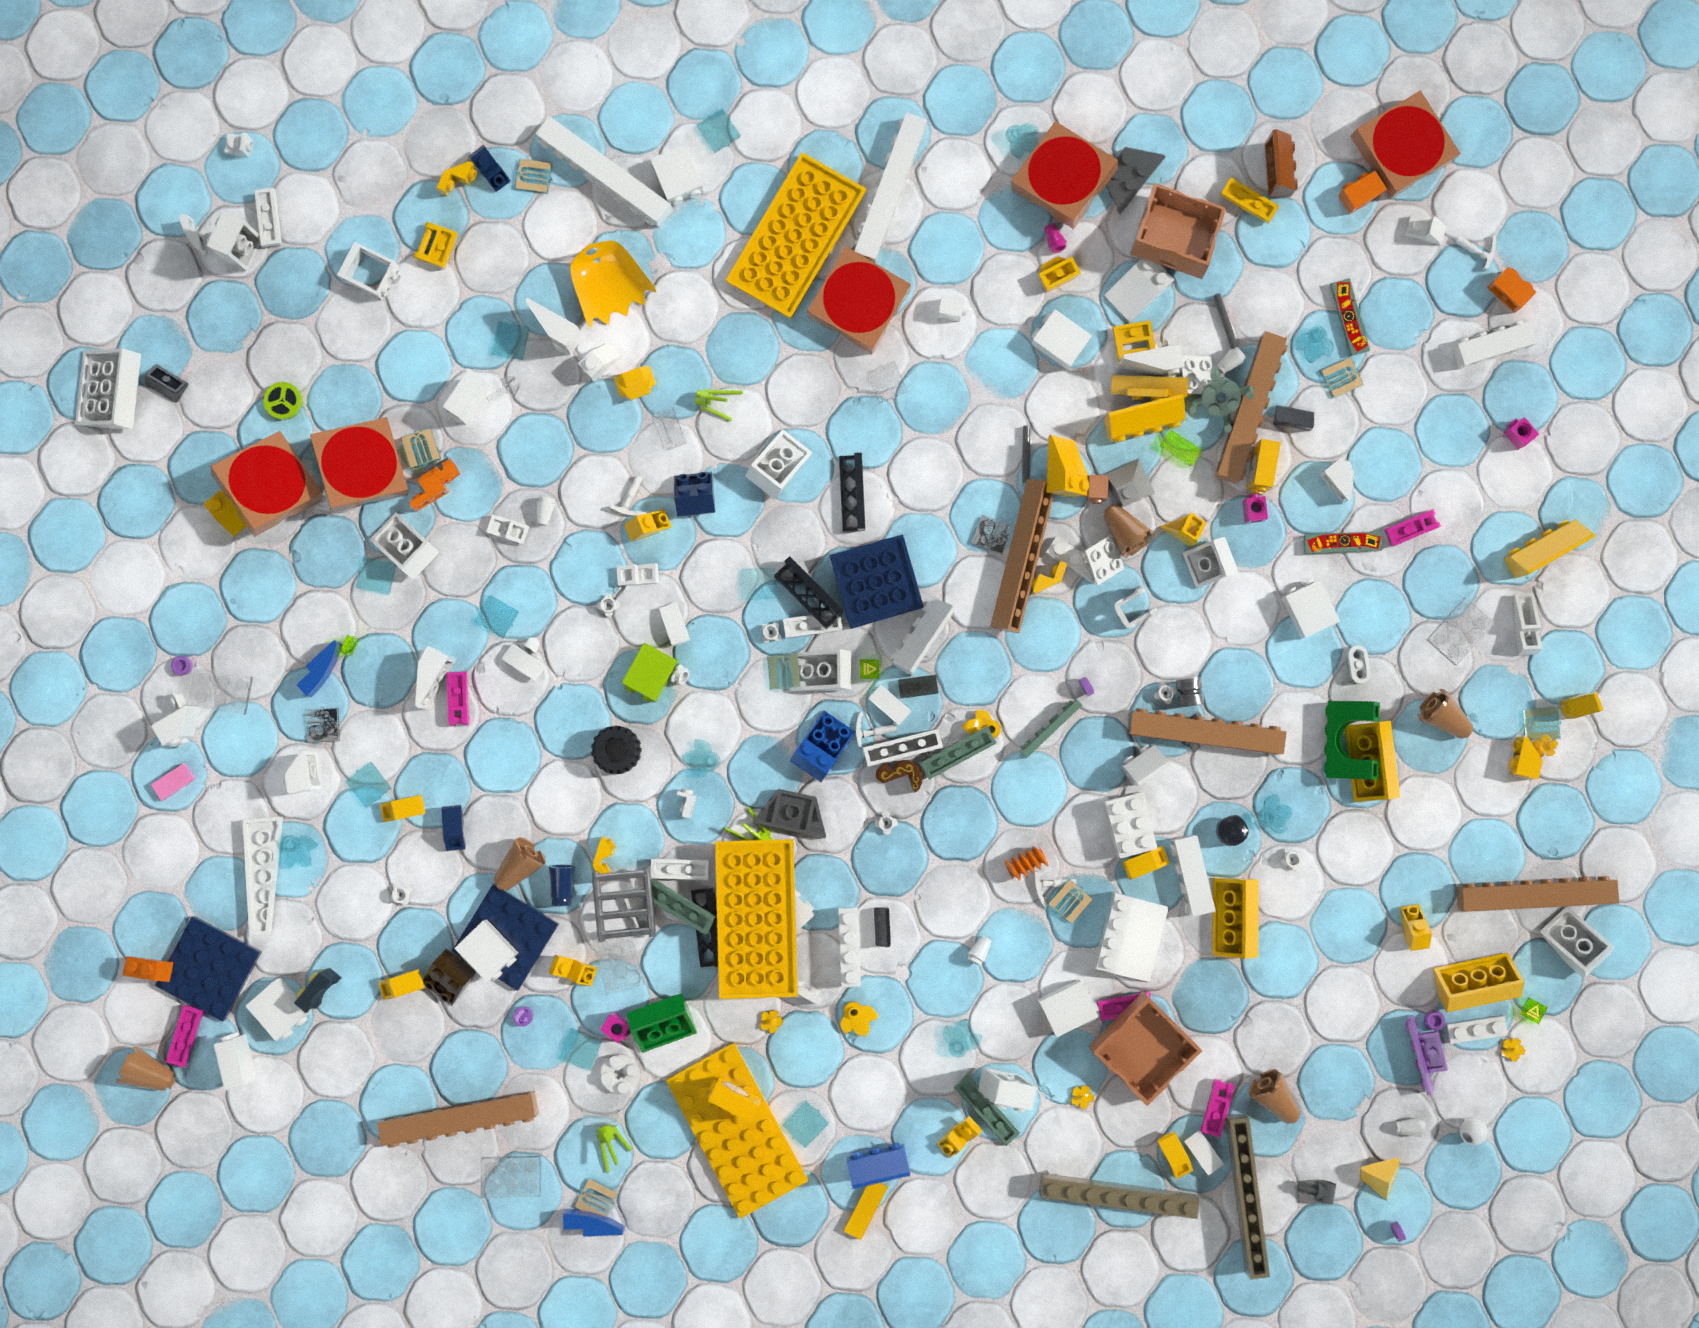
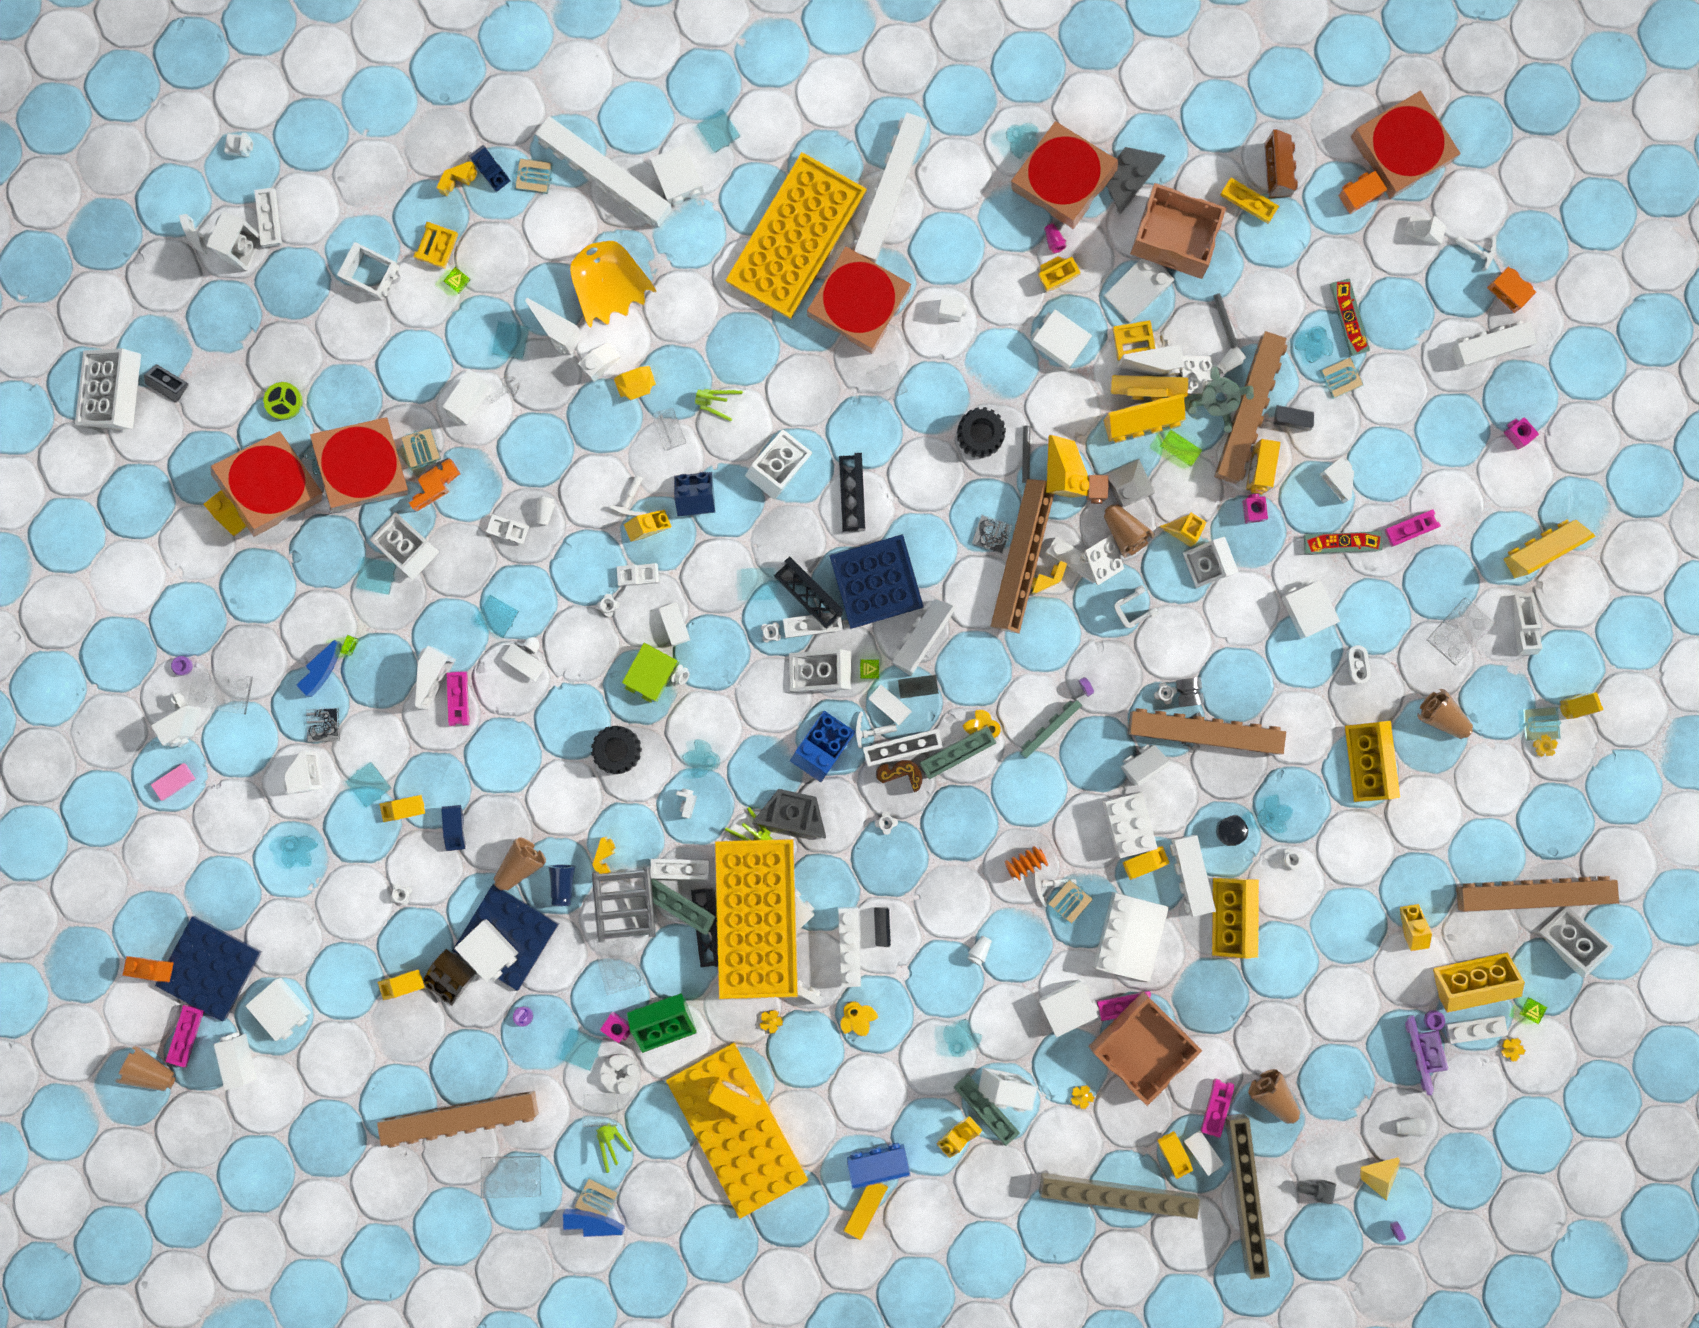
white wing [242,817,283,936] -> none
black brick [294,968,342,1013] -> none
yellow slope [548,954,598,986] -> none
clear light blue piece [767,653,801,690] -> none
clear light blue piece [782,1100,829,1148] -> none
green arch [1324,701,1380,780] -> none
white piece [1460,1118,1488,1145] -> none
yellow slope [1508,736,1543,780] -> none
none -> clear neon green tile [443,267,471,294]
none -> black tyre [957,407,1006,458]

